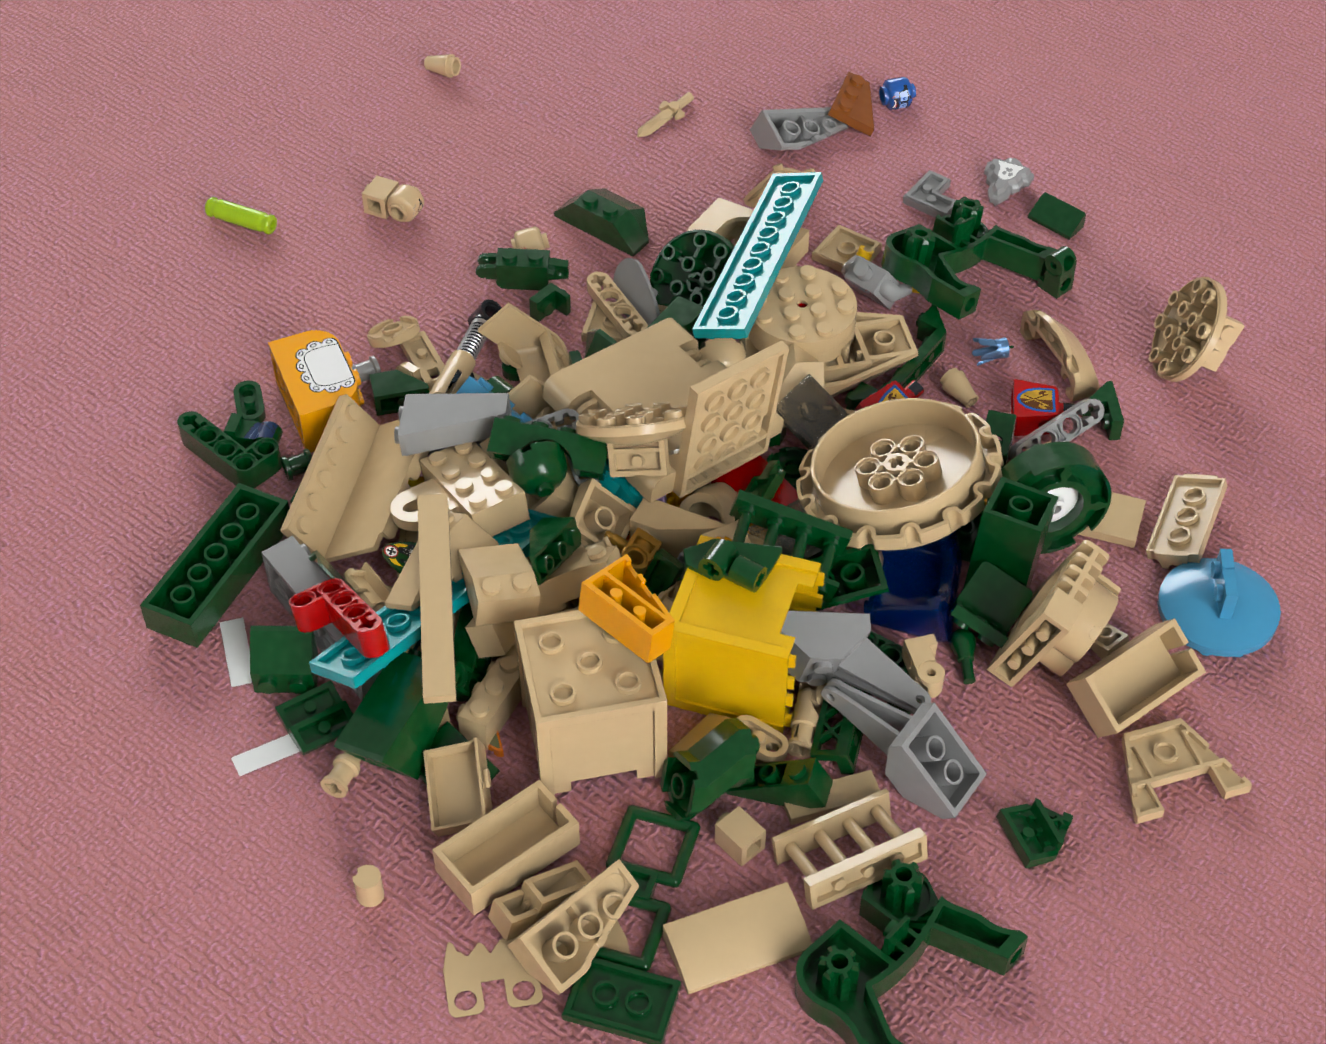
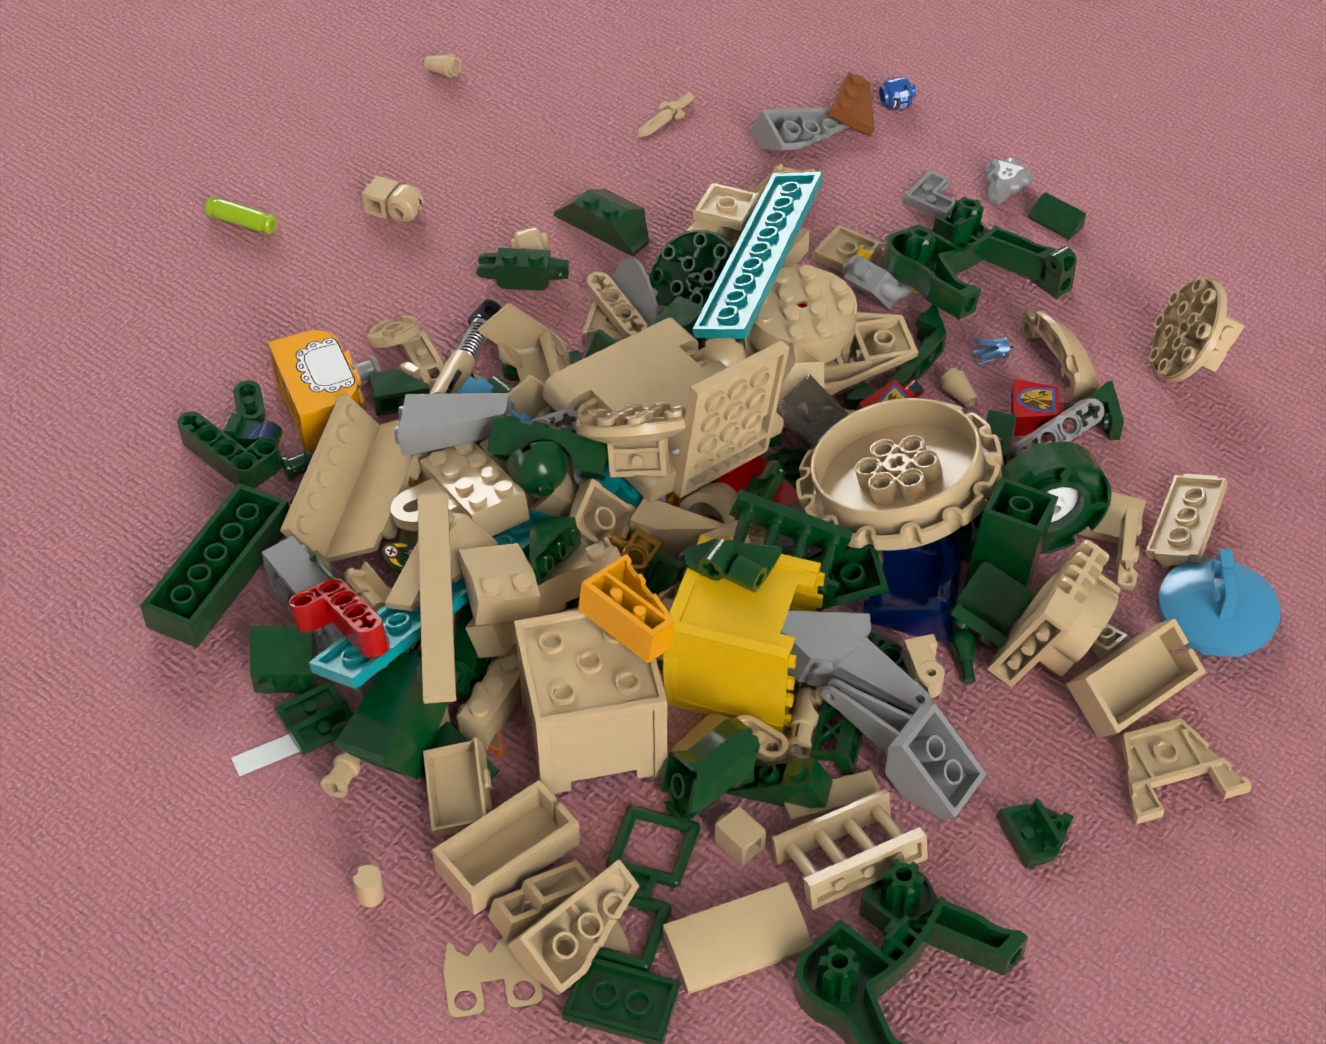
white sticker [219,617,252,687] -> none
dark green bracket [529,283,571,322] -> none
none -> tan tile [693,183,760,231]
none -> tan hinge [1115,507,1142,591]

